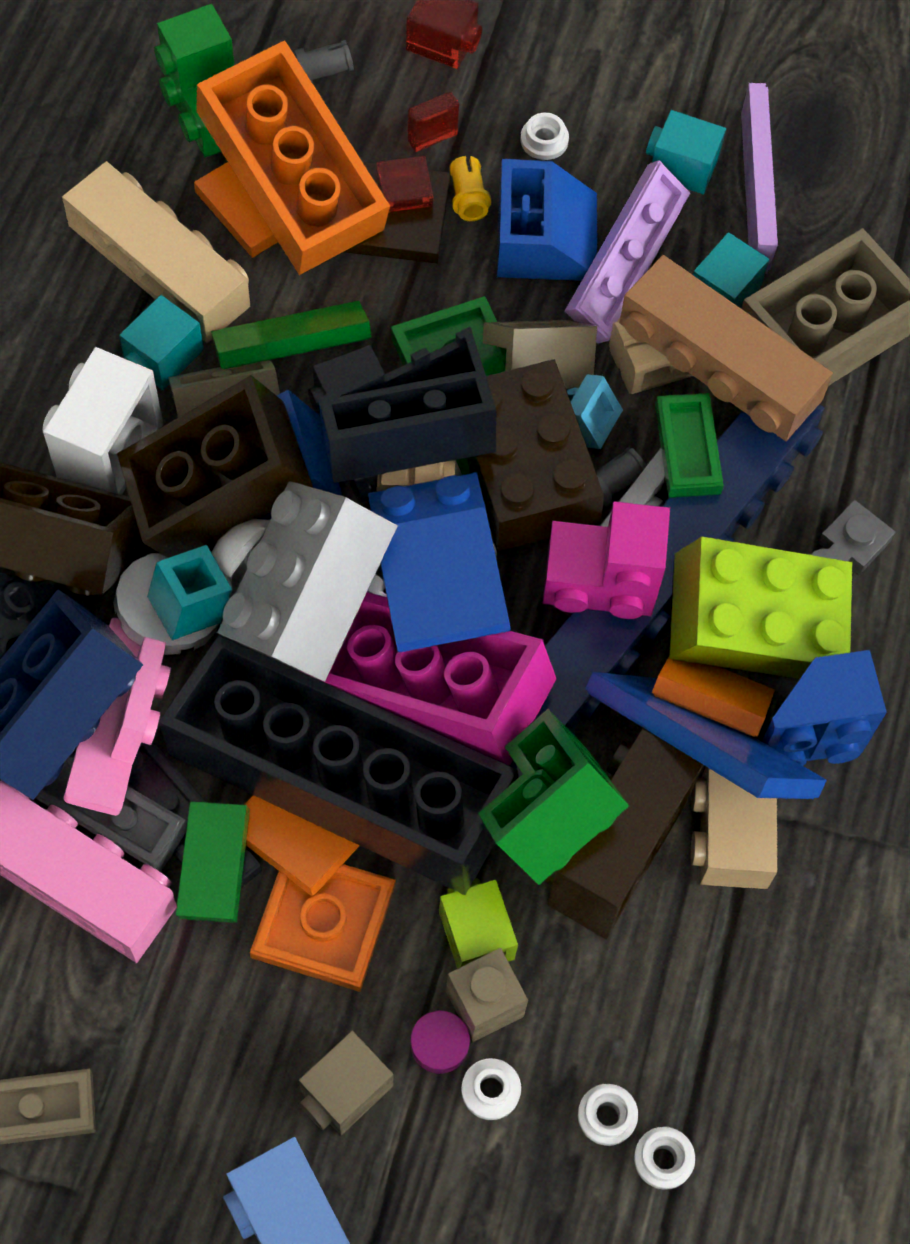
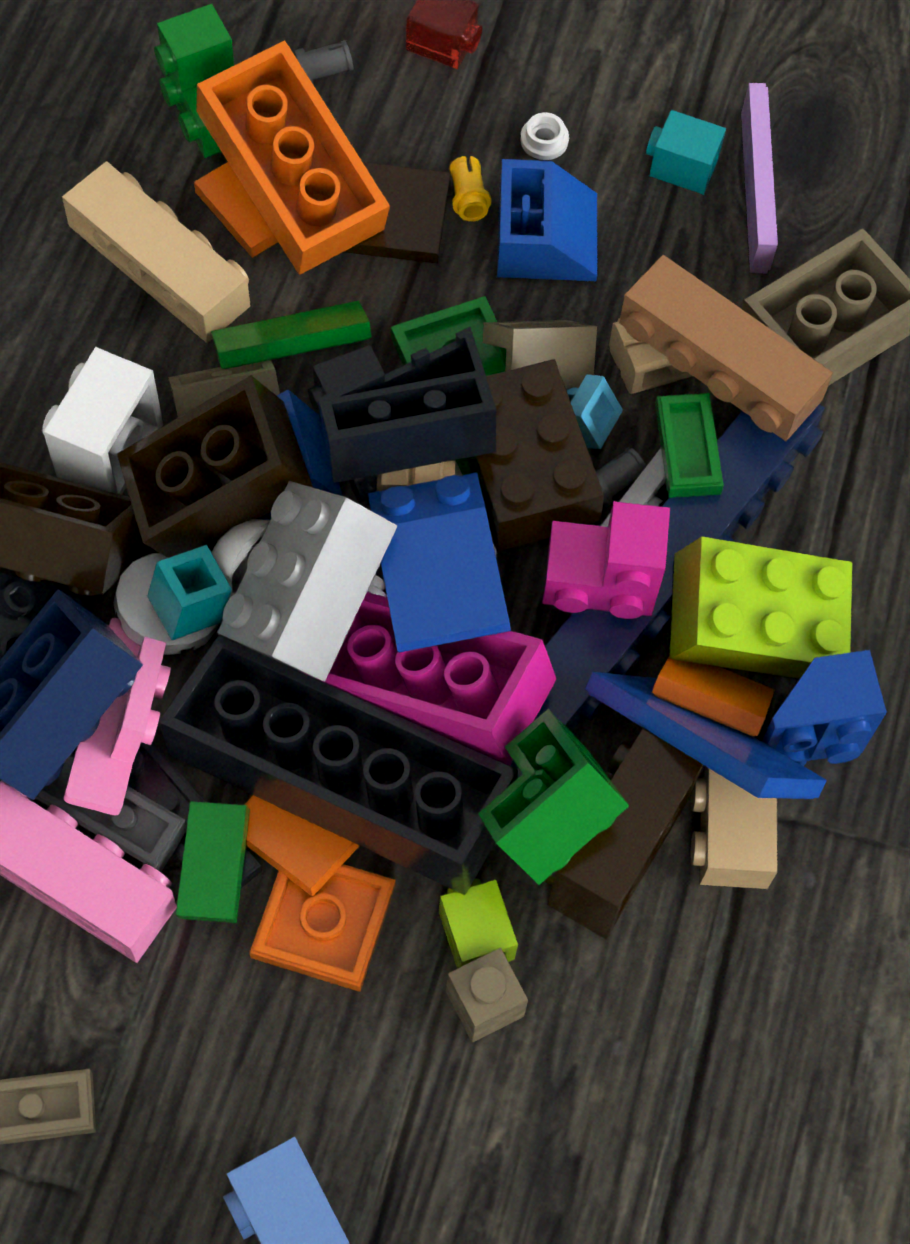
teal brick [119,295,204,390] -> none
dark tan brick [299,1030,394,1136] -> none
clear red tile [376,156,434,212] -> none
clear red tile [408,92,459,152] -> none
magenta tile [411,1011,470,1074] -> none
white plate [461,1058,521,1120] -> none
lavender tile [565,160,690,344] -> none
white plate [578,1084,638,1146] -> none
white plate [634,1127,695,1189] -> none
teal brick [693,232,769,309] -> none
flat silver plate [811,500,896,575] -> none

